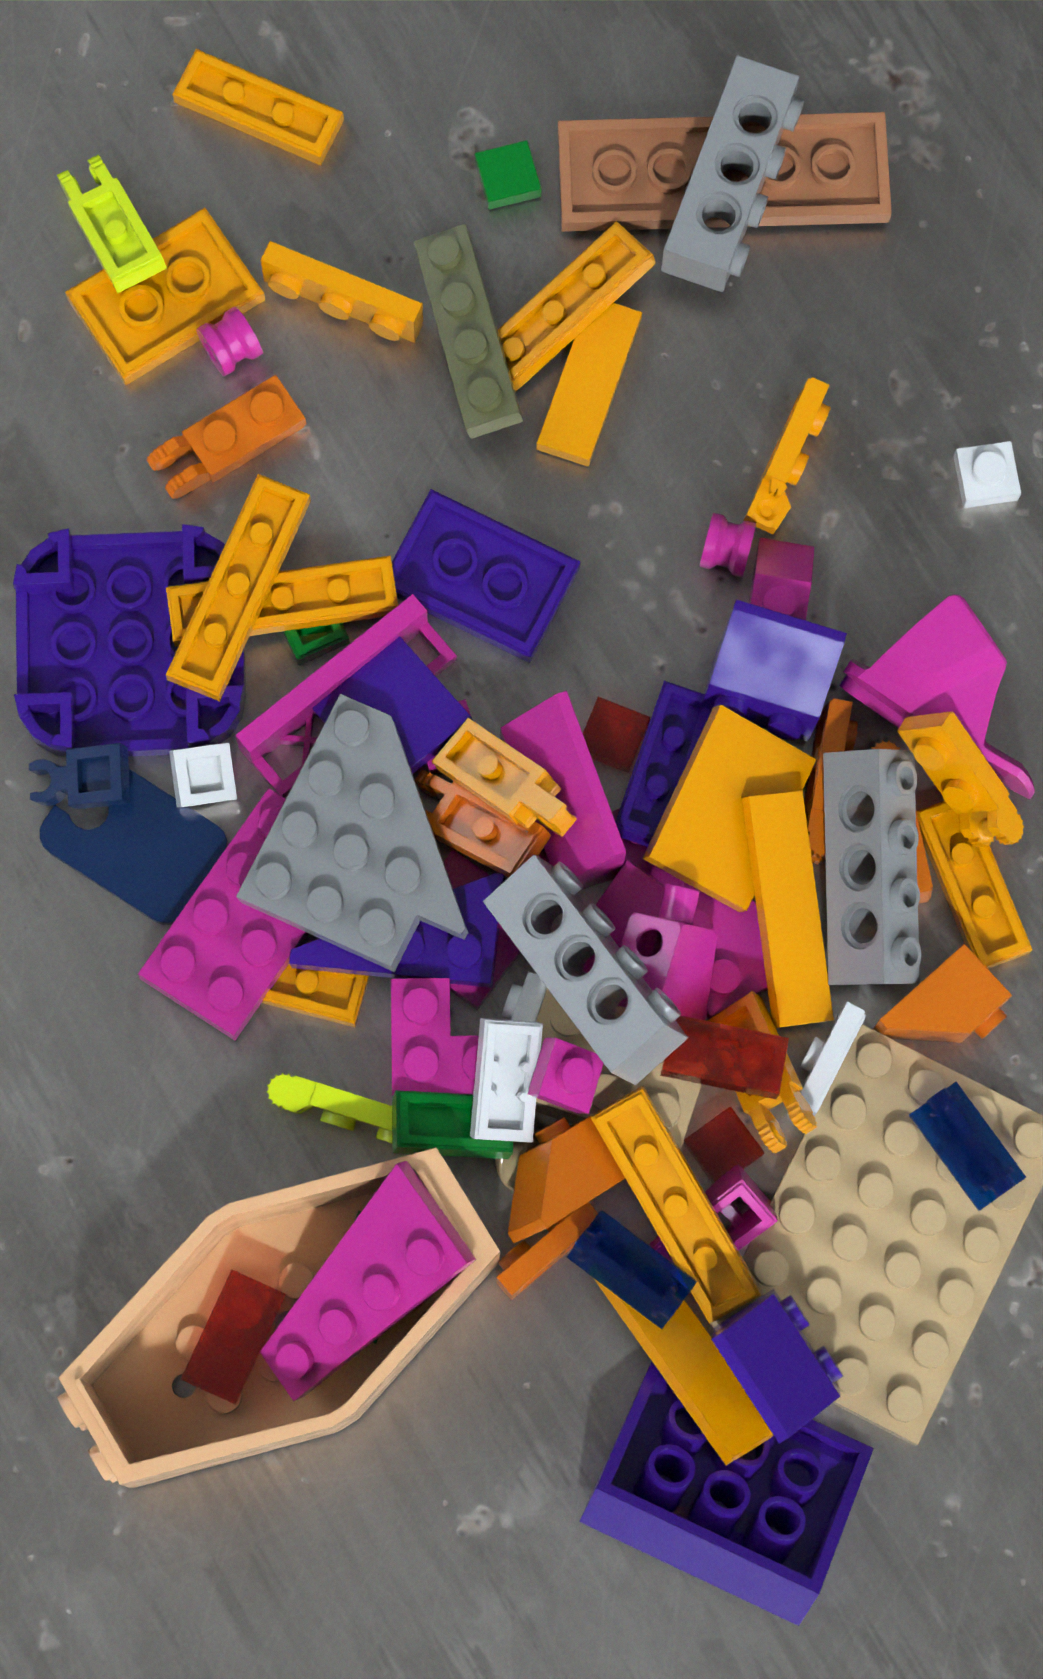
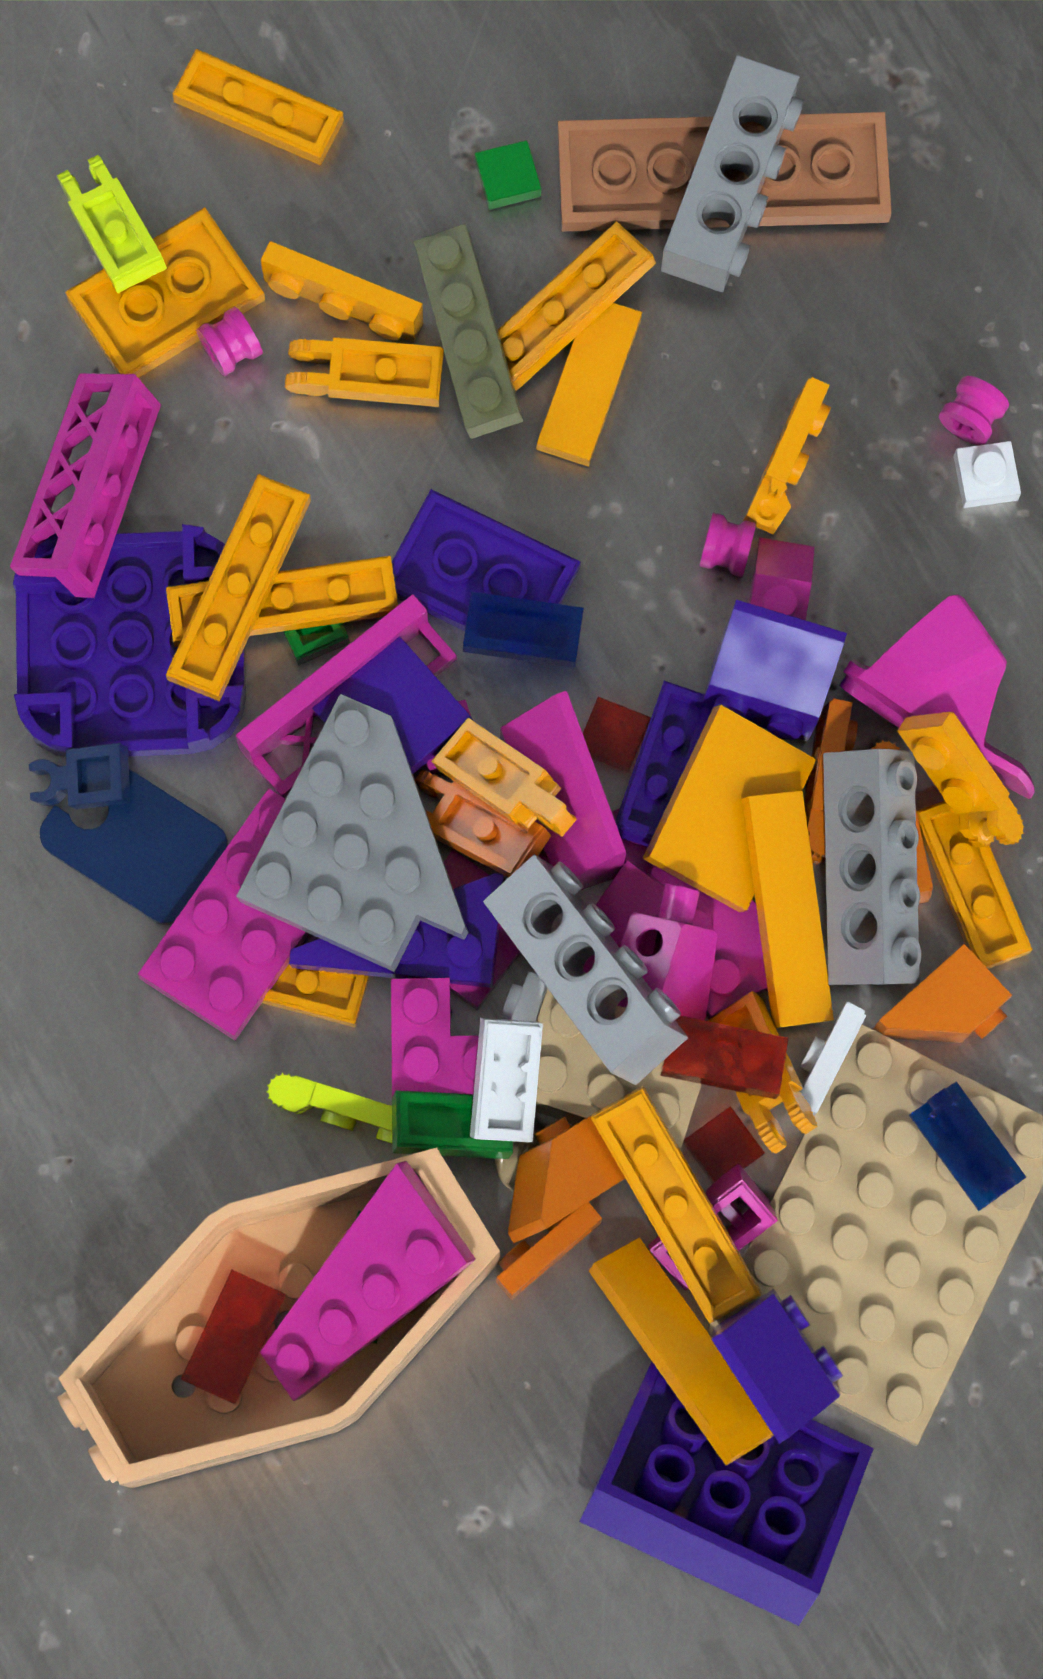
orange hinge [146,375,307,499] -> none
white plate [169,743,237,807] -> none
dark pink plate [528,1037,603,1114] -> none
clear blue hinge [566,1209,697,1329] -> none
none -> dark pink fence [10,373,161,598]
none -> light orange hinge [284,337,444,407]
none -> clear blue plate [463,591,584,668]
none -> dark pink wheel [938,376,1009,445]

